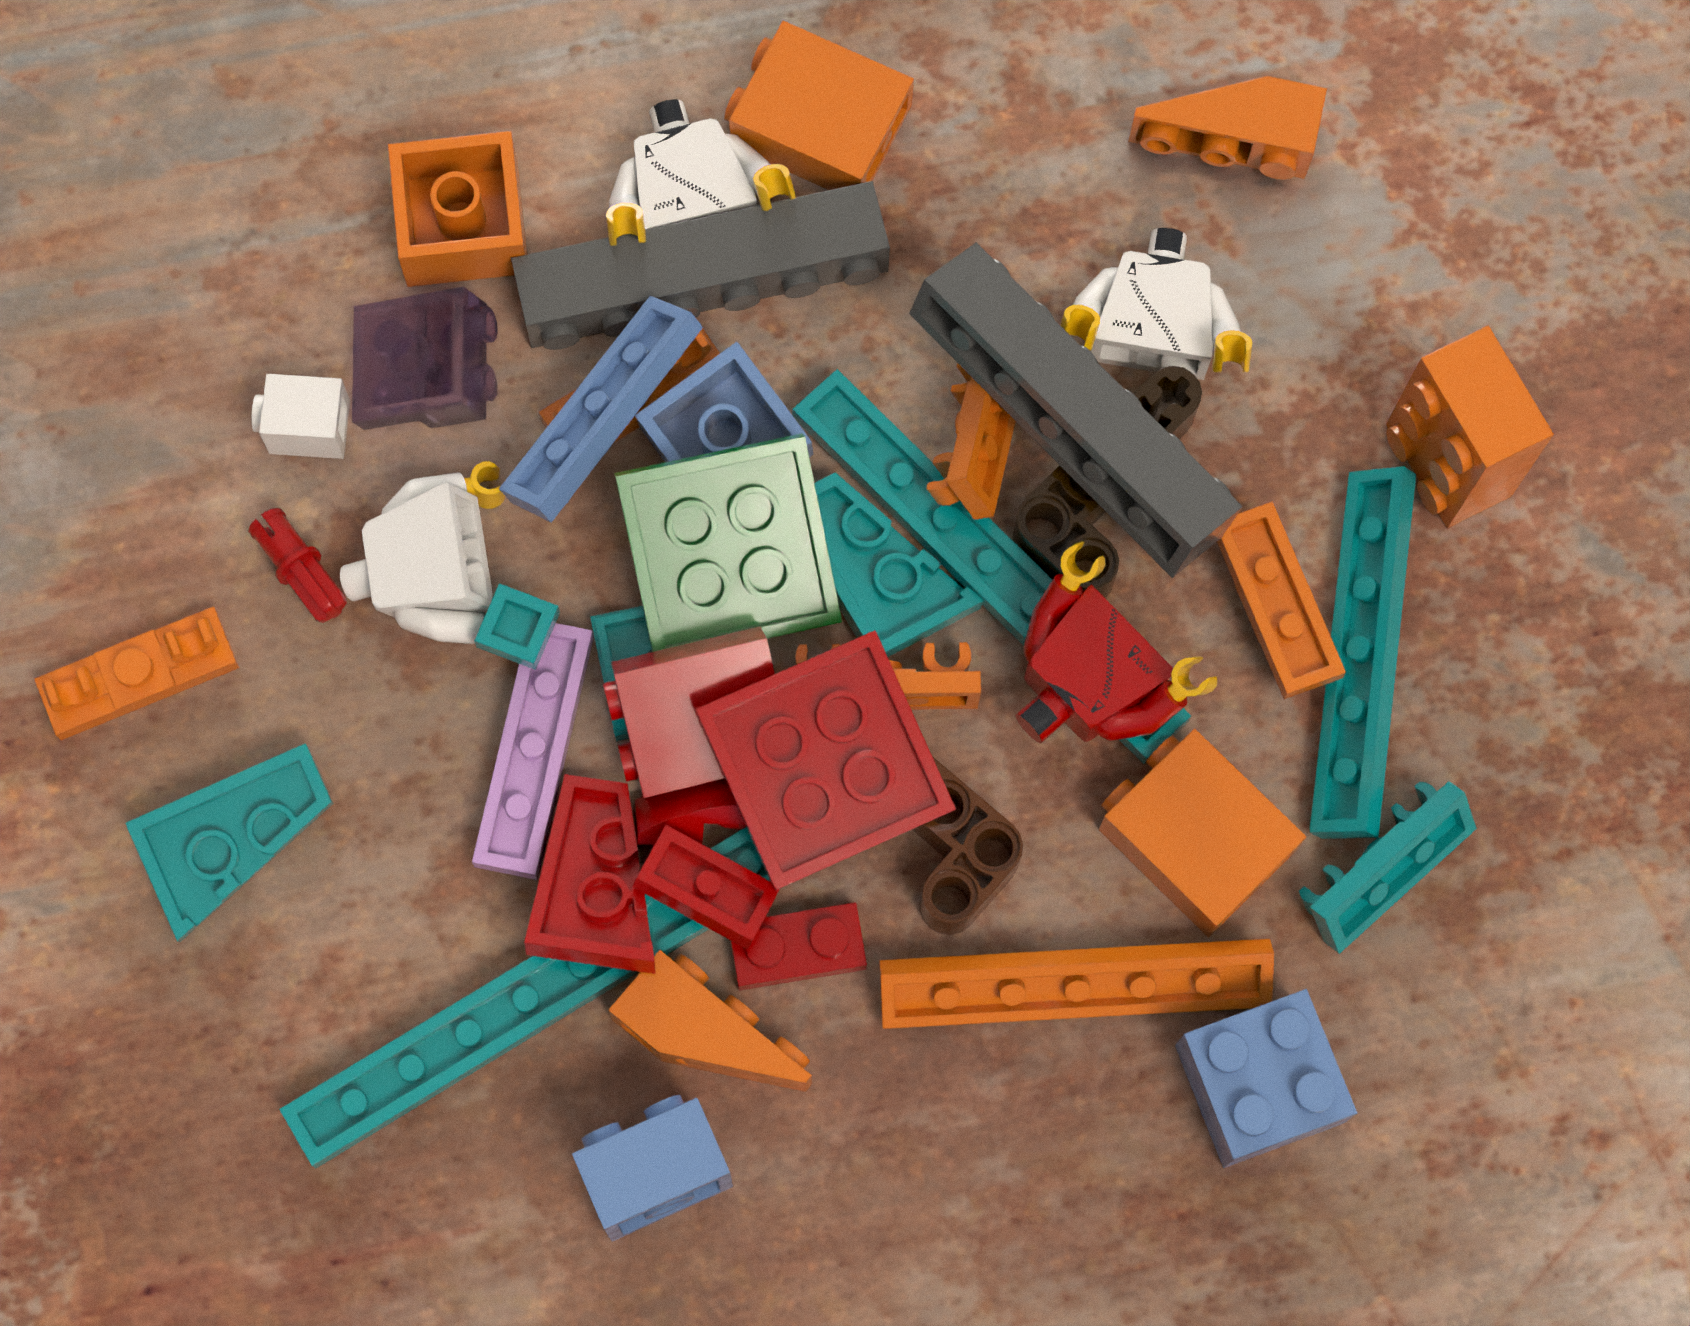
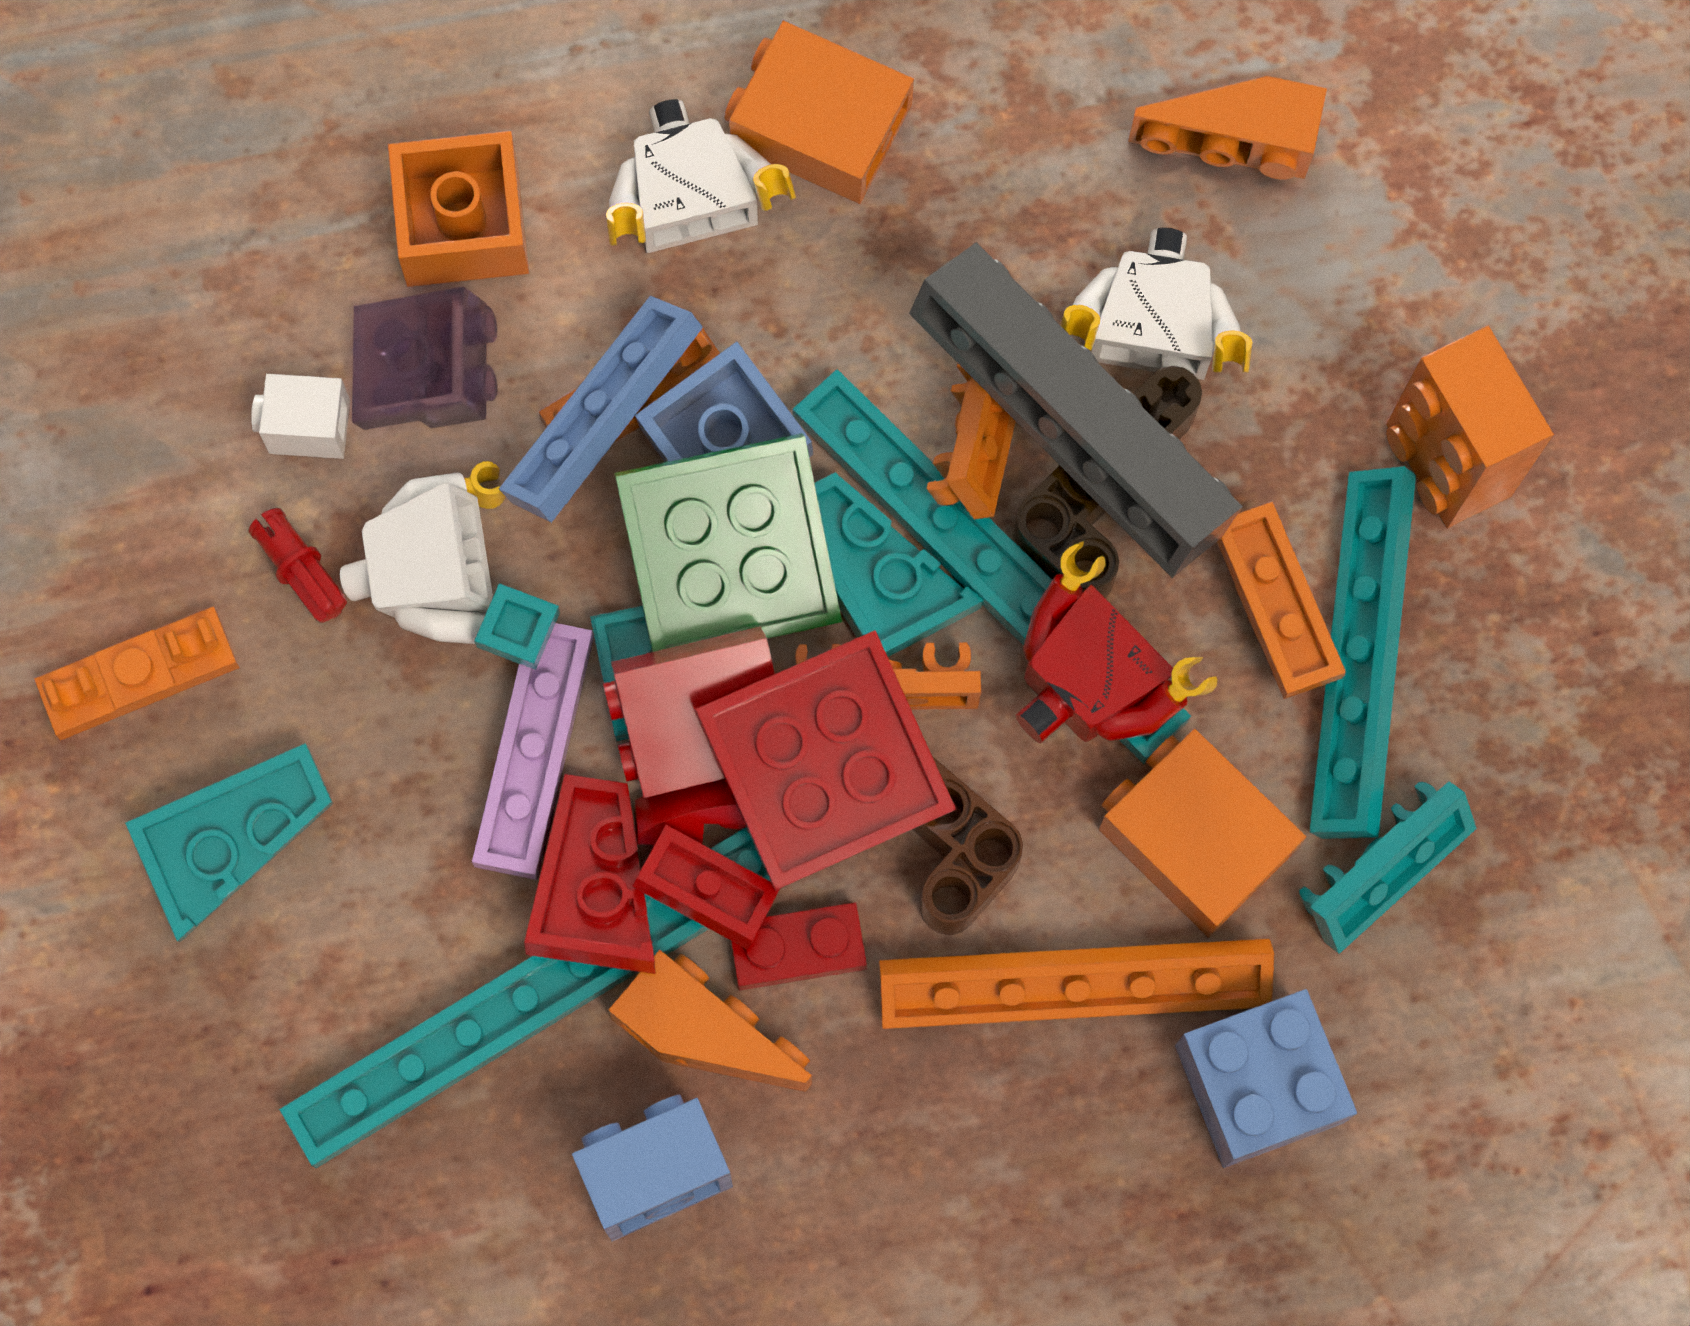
dark grey brick [511,181,890,350] -> none

